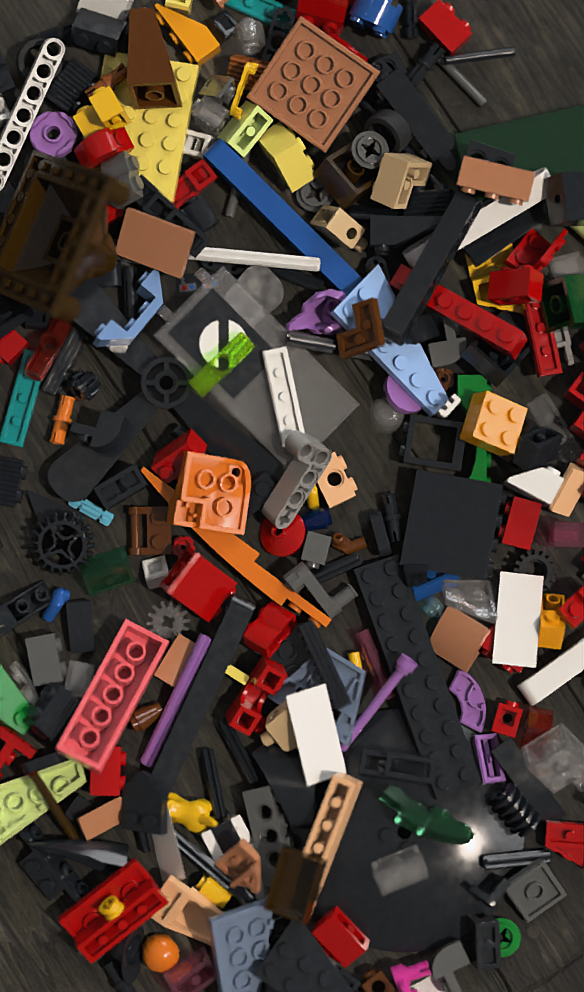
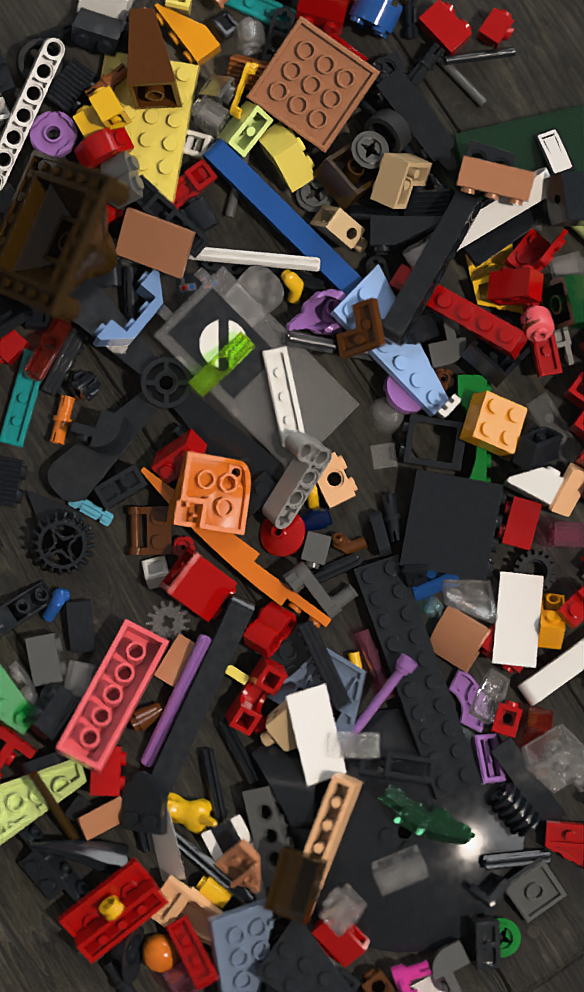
clear green panel [79,547,136,597] -> none
none -> red tile [165,914,220,991]
none -> yellow arm [281,269,304,304]
none -> clear brick [319,883,368,937]
none -> clear slope [328,732,380,759]
none -> clear tile [370,442,398,470]
none -> clear slope [469,668,510,725]
none -> red brick [477,7,514,49]
none -> coral head [520,306,555,342]
none -> white slope [534,127,575,176]

